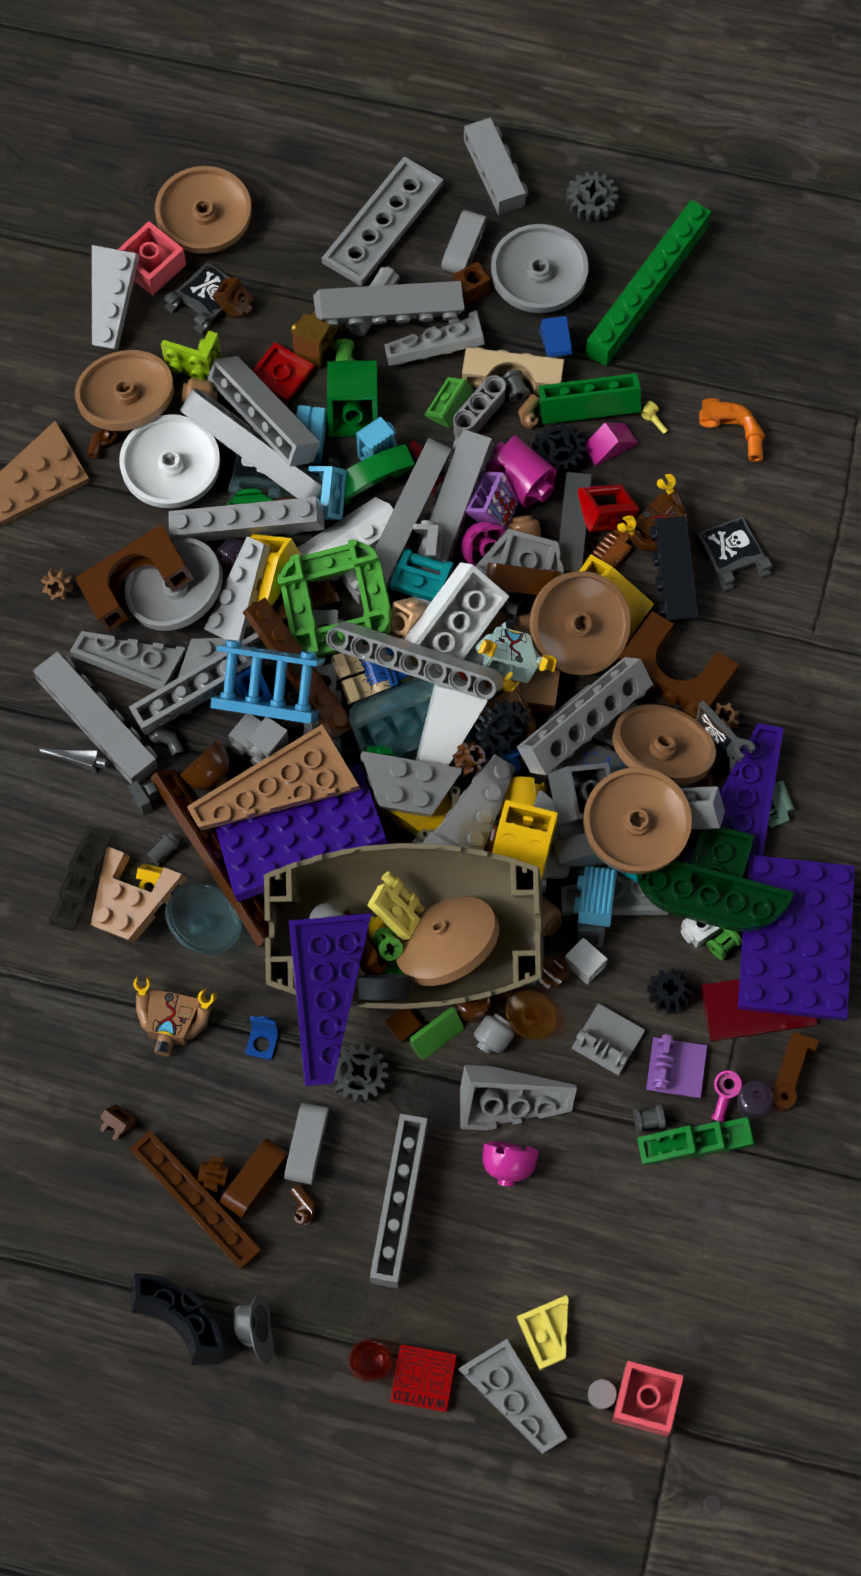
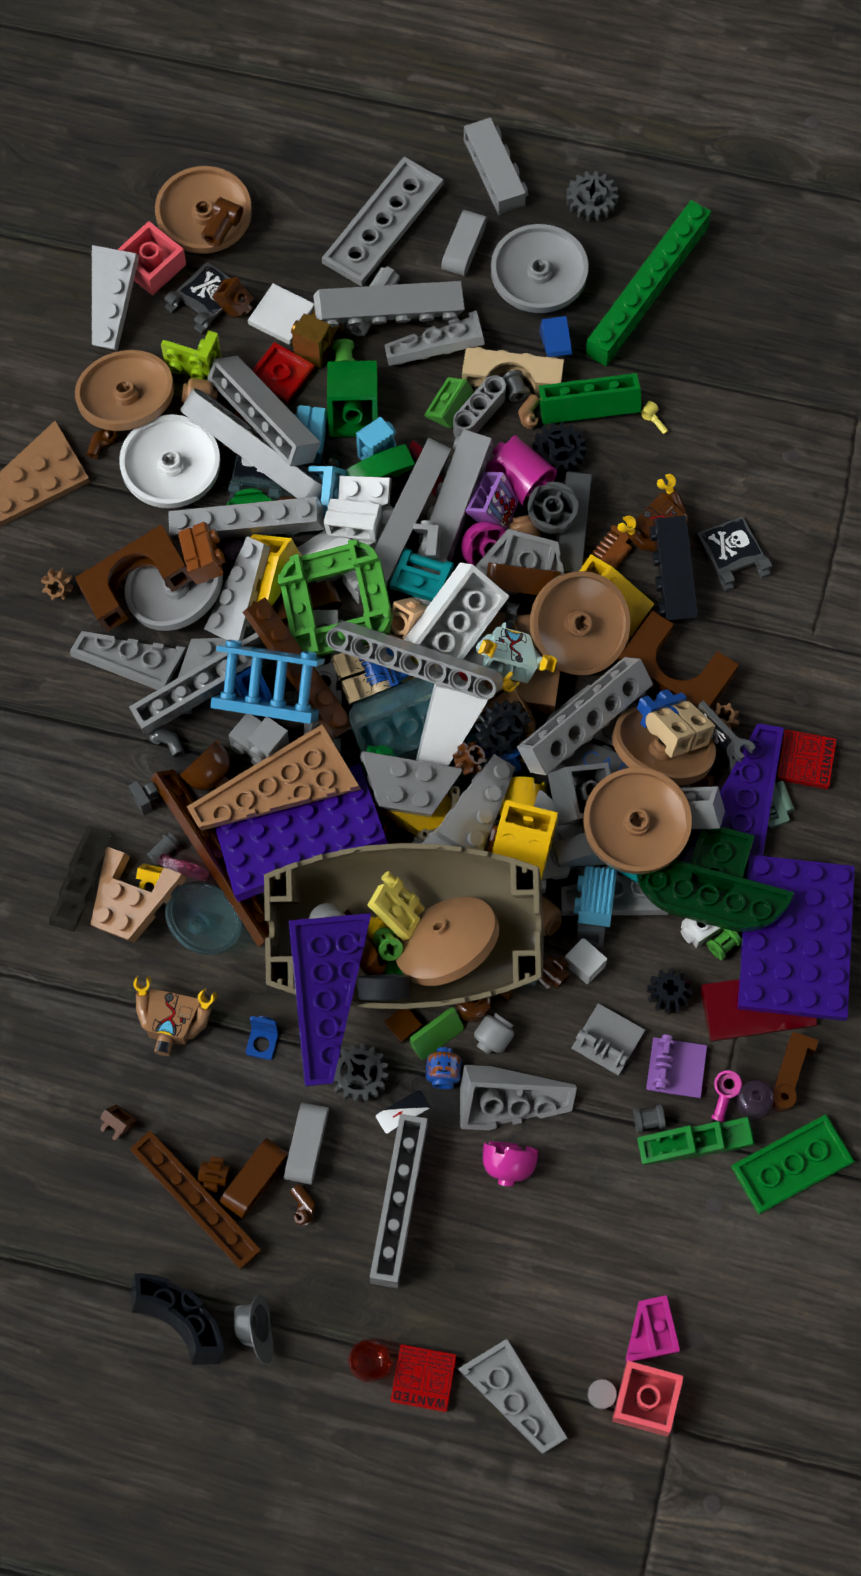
light grey brick [33,652,158,784] -> none
flat silver piece [39,747,109,773] -> none
reddish brown brick [453,262,492,305] -> none
clear orange dish [506,990,557,1040] -> none
light yellow wing [517,1295,568,1371] -> none
red tile [578,484,640,532] -> none
dark pink slope [585,422,638,467] -> none
orange piece [699,398,765,462] -> none
none -> clear pink tile [157,853,210,881]
none -> dark orange brick [178,522,225,585]
none -> reddish brown piece [201,197,243,247]
none -> white tile [248,284,315,345]
none -> white brick [324,497,383,541]
none -> white wing [338,476,391,508]
none -> sticker [376,1090,430,1133]
none -> blue head [426,1047,462,1089]
none -> dark grey cylinder [527,481,579,534]
none -> dark pink wing [625,1295,680,1363]
none -> tan hips [637,689,716,758]
none -> green tile [731,1114,855,1215]
none -> red tile [776,729,836,790]

